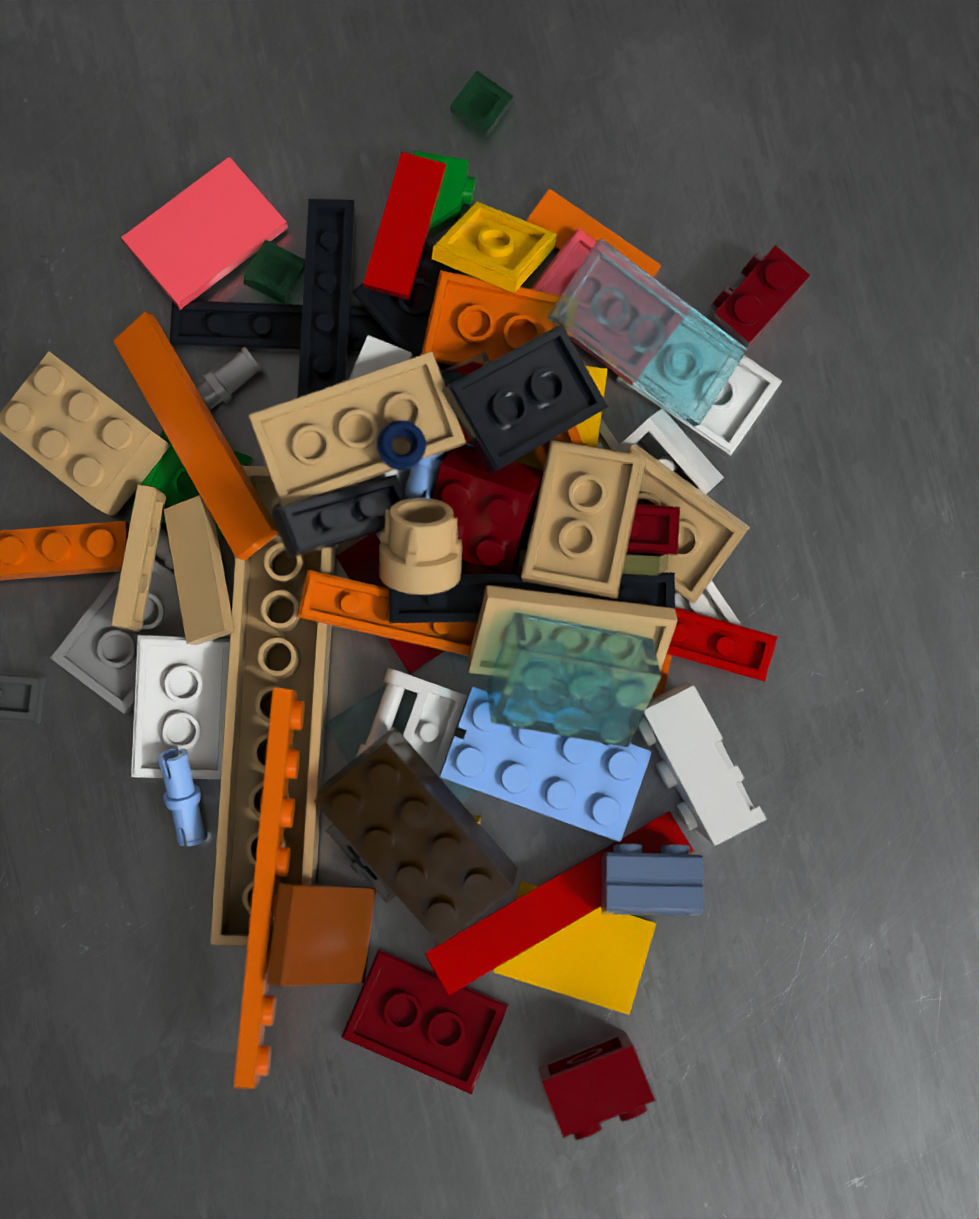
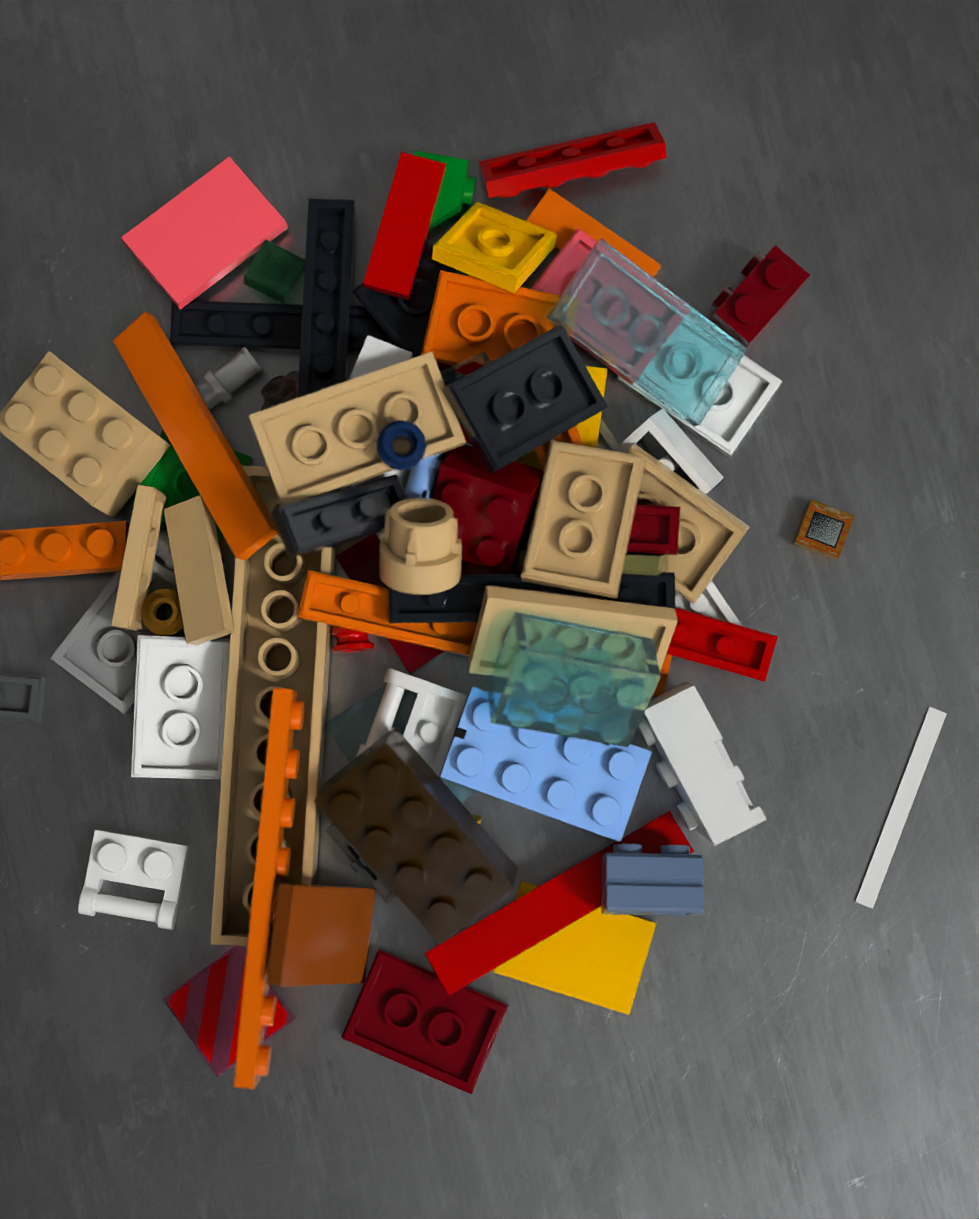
light blue pin [157,748,207,846] -> none
clear green plate [450,70,514,138] -> none
dark red brick [538,1032,655,1140] -> none
none -> white plate [78,830,190,930]
none -> pearl gold plate [141,589,184,636]
none -> tile [162,946,296,1077]
none -> clear smoke plate [261,371,299,411]
none -> red bush [331,627,374,653]
none -> red plate [478,122,667,198]
none -> tile [793,499,855,560]
none -> white sticker [855,706,947,909]

